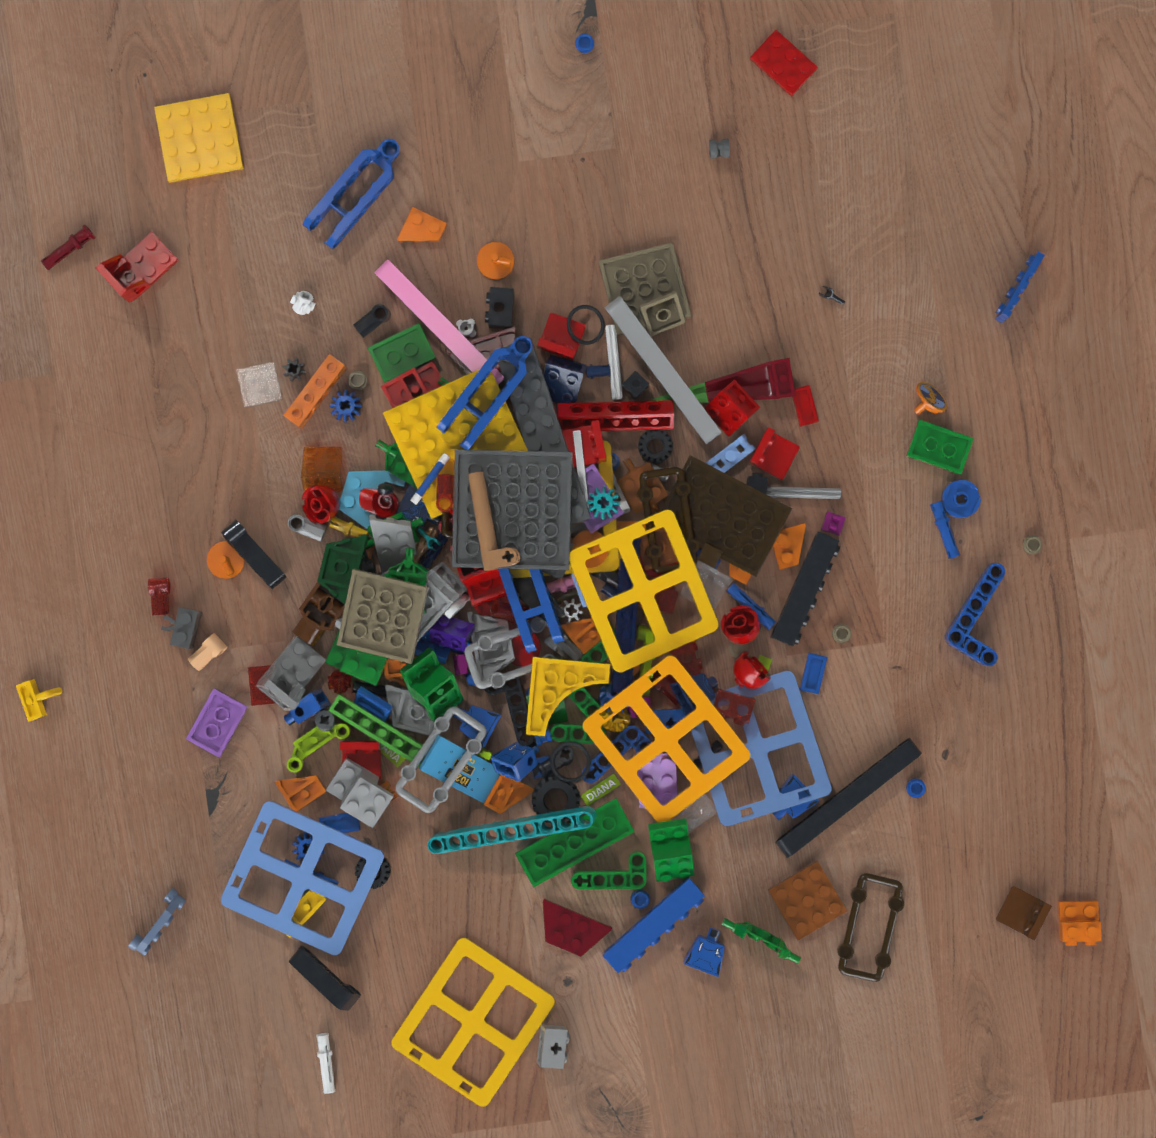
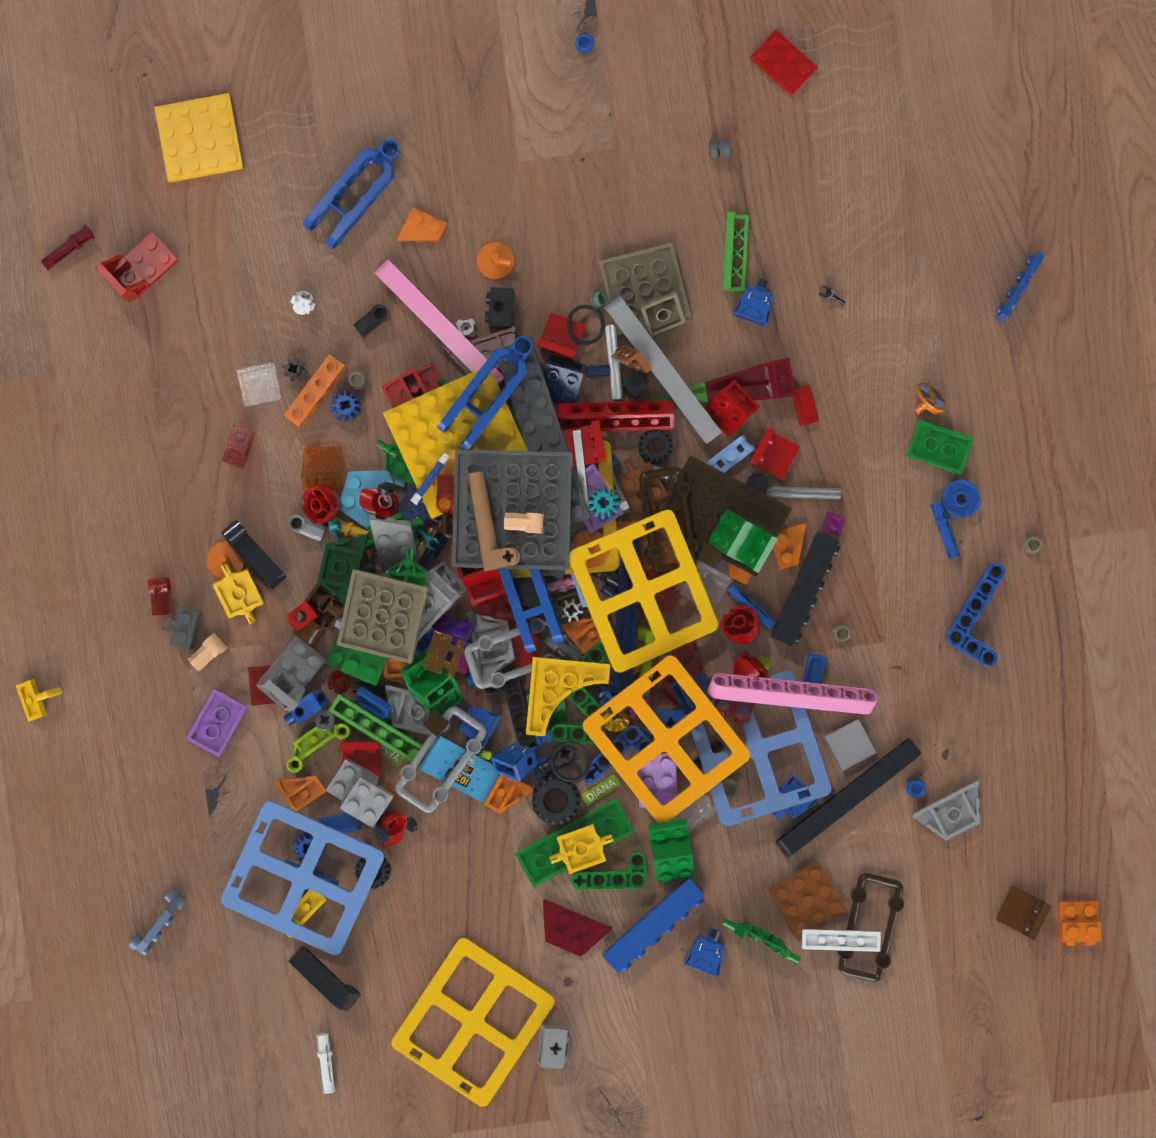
green plate [368,323,436,383] -> none
teal beam [427,806,596,854] -> none
white tile [445,594,470,619] -> none
blue plate [631,889,650,909] -> none
none -> yellow plate [212,563,265,624]
none -> clear red brick [222,424,255,469]
none -> red brick [287,601,320,630]
none -> teal hand [329,519,341,542]
none -> red cap [375,811,418,849]
none -> clear orange plate [422,631,465,678]
none -> dark brown tile [422,710,449,737]
none -> light nougat piece [504,513,544,534]
none -> yellow plate [549,824,614,874]
none -> sand green plate [590,290,607,309]
none -> dark orange bracket [611,345,652,373]
none -> bright pink beam [707,673,879,714]
none -> green bracket [708,509,778,573]
none -> bright green fence [722,211,749,292]
none -> dark tan plate [722,779,739,798]
none -> blue torso [732,278,773,327]
none -> white plate [802,929,881,952]
none -> light grey tile [824,719,876,771]
none -> light grey wing [911,780,980,841]

